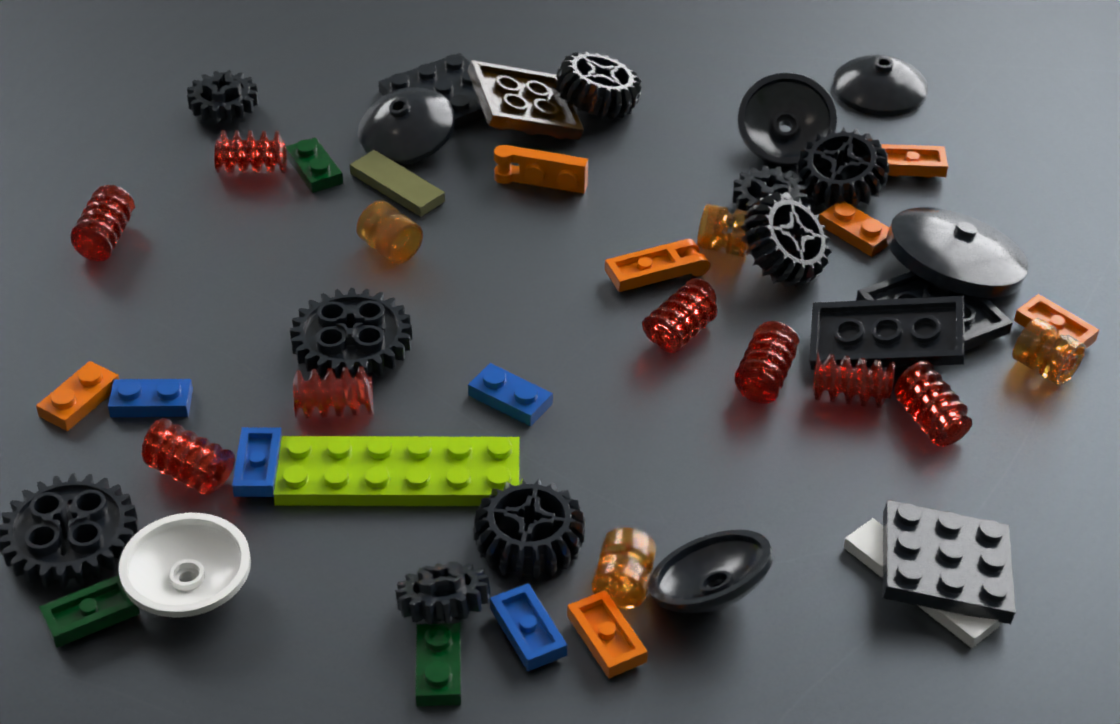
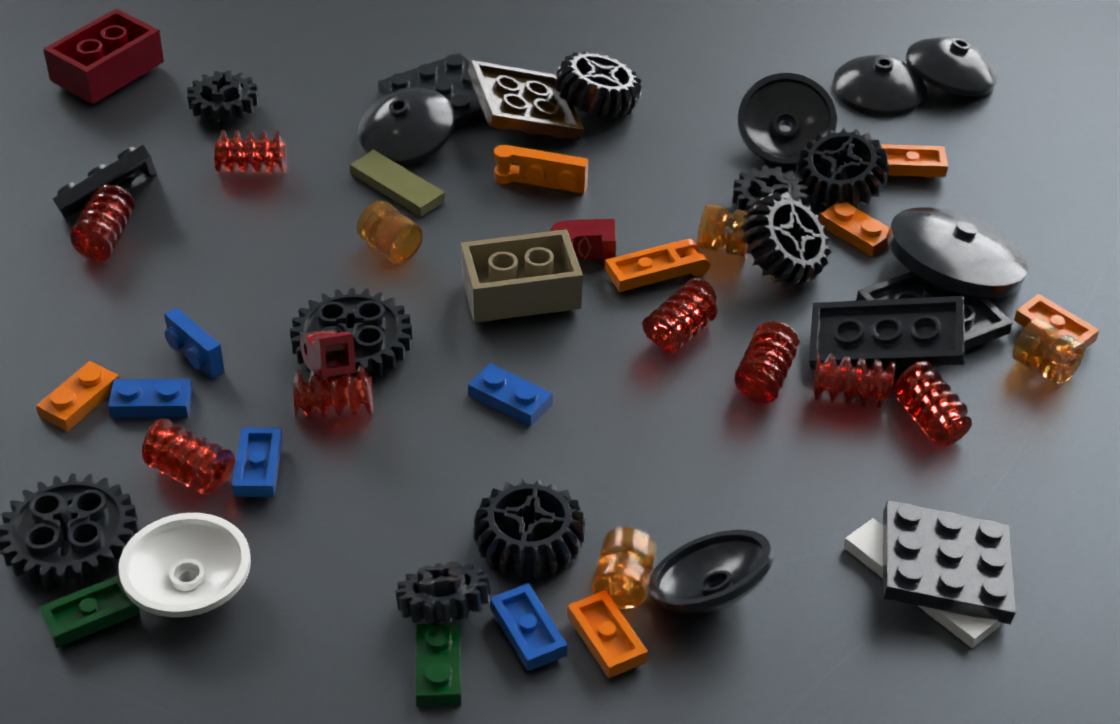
lime plate [274,436,520,506] -> none
dark green plate [285,137,343,193] -> none
none -> dark red brick [43,8,164,104]
none -> black wing [52,145,157,219]
none -> blue plate [164,307,225,379]
none -> dark red leg [300,329,356,378]
none -> dark tan brick [460,229,583,323]
none -> dark red leg [550,218,616,265]
none -> black dish [906,37,998,96]

